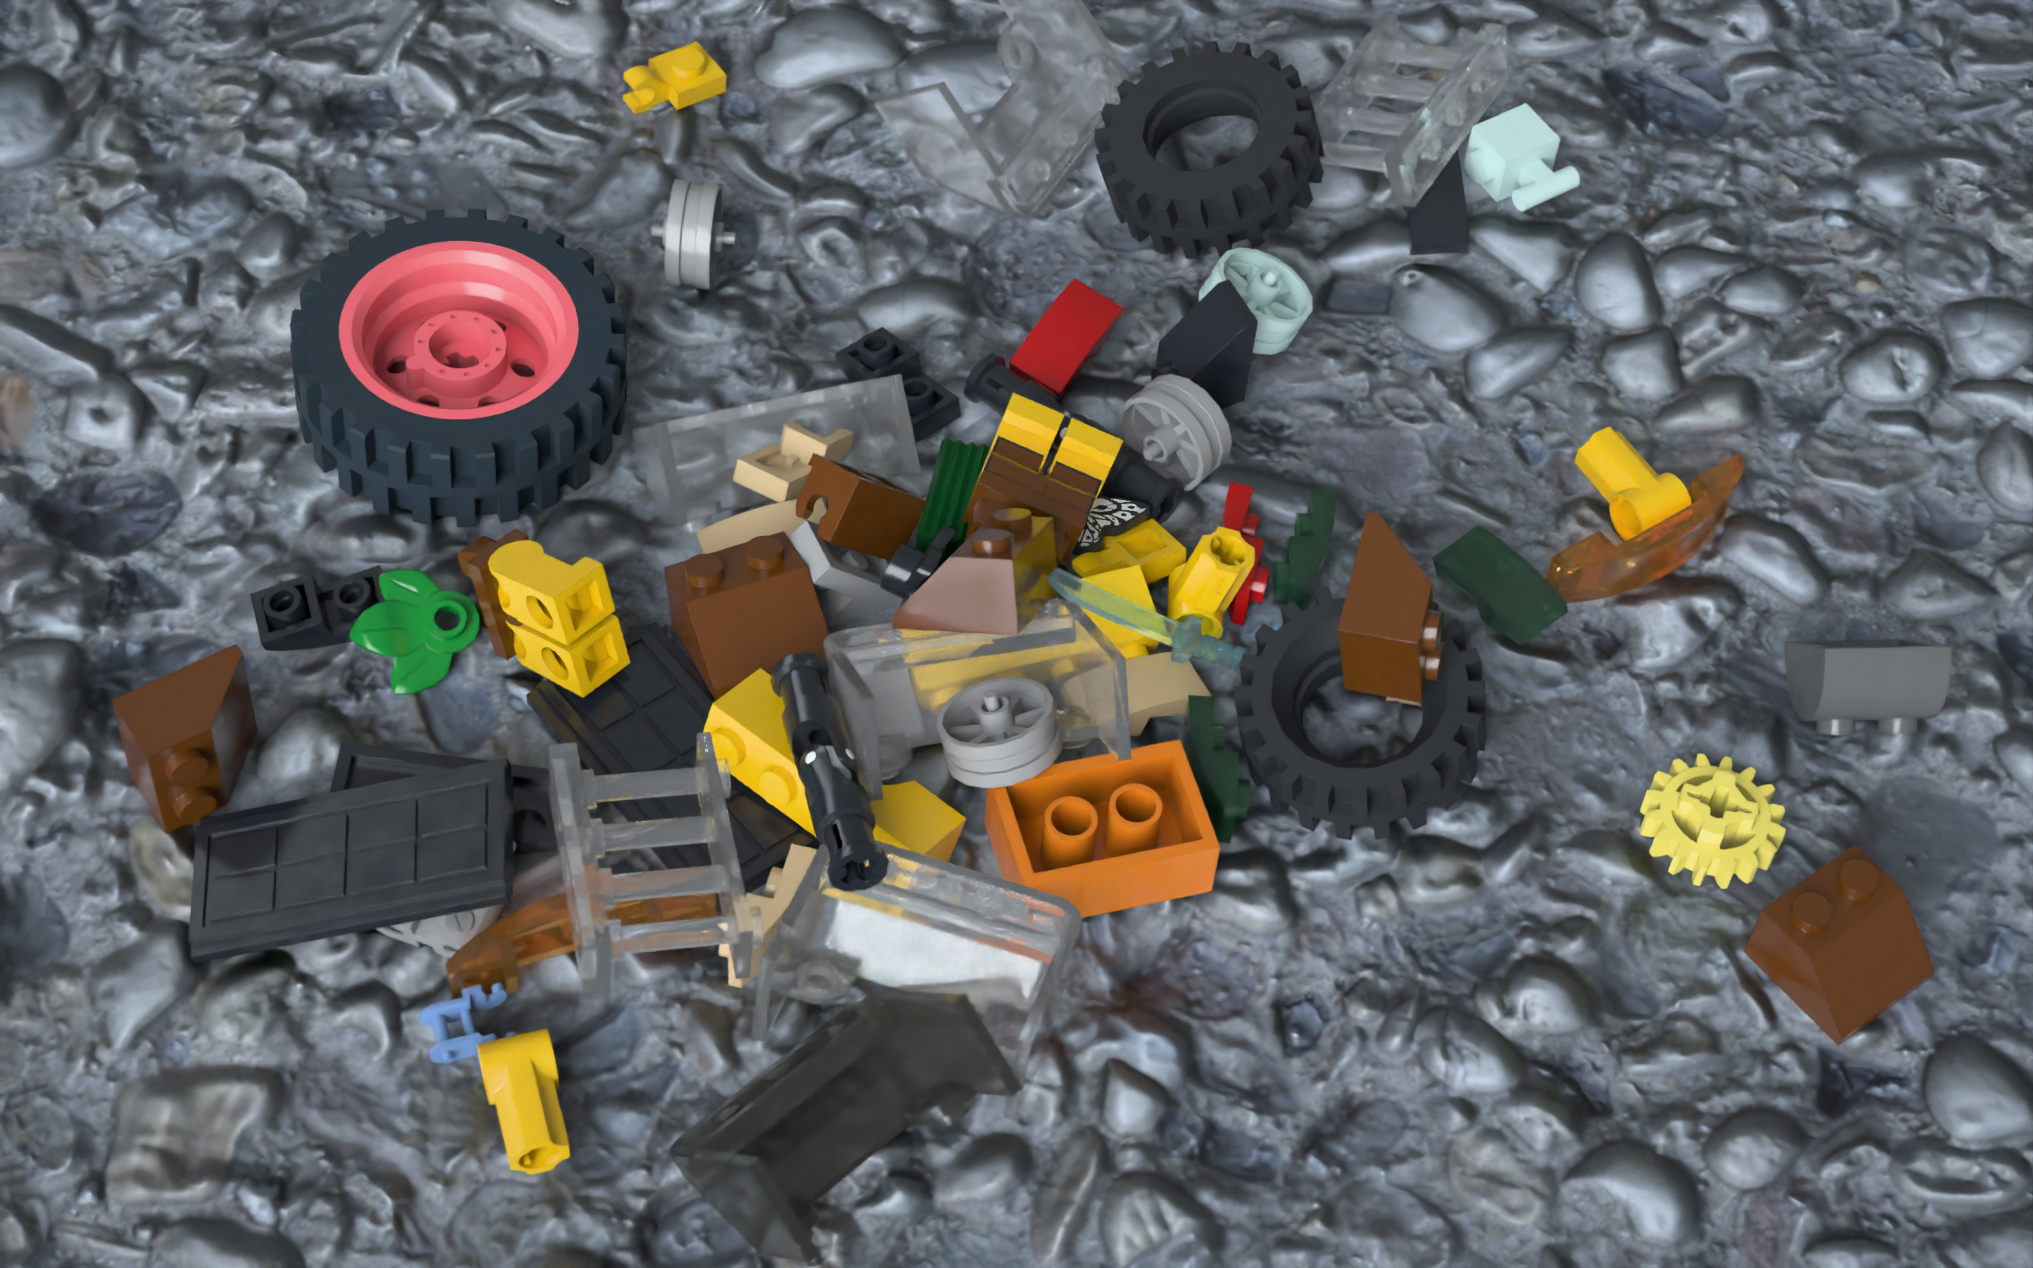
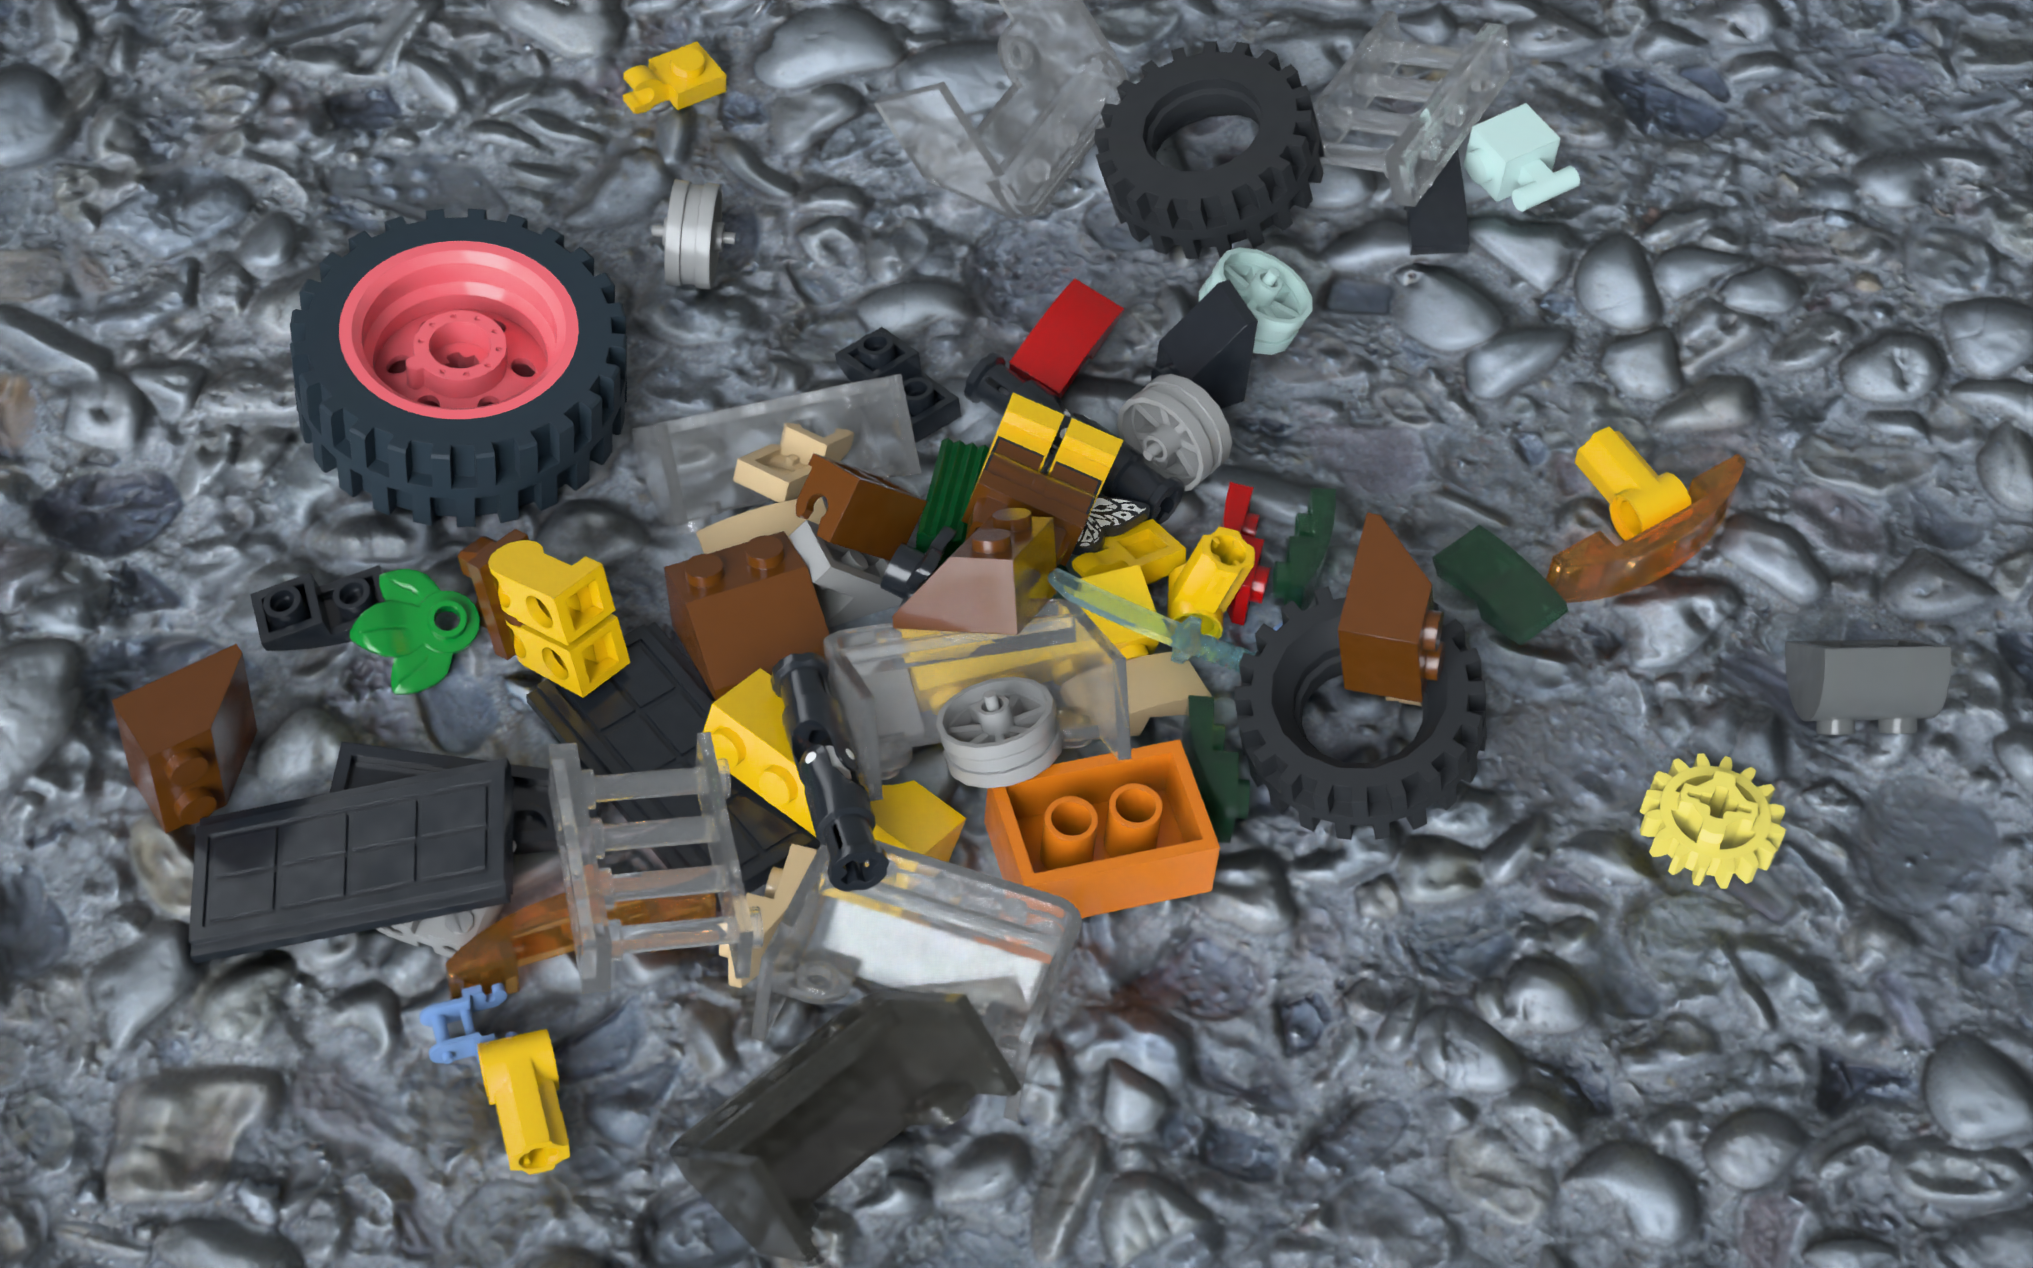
reddish brown slope [1744,844,1934,1046] -> none

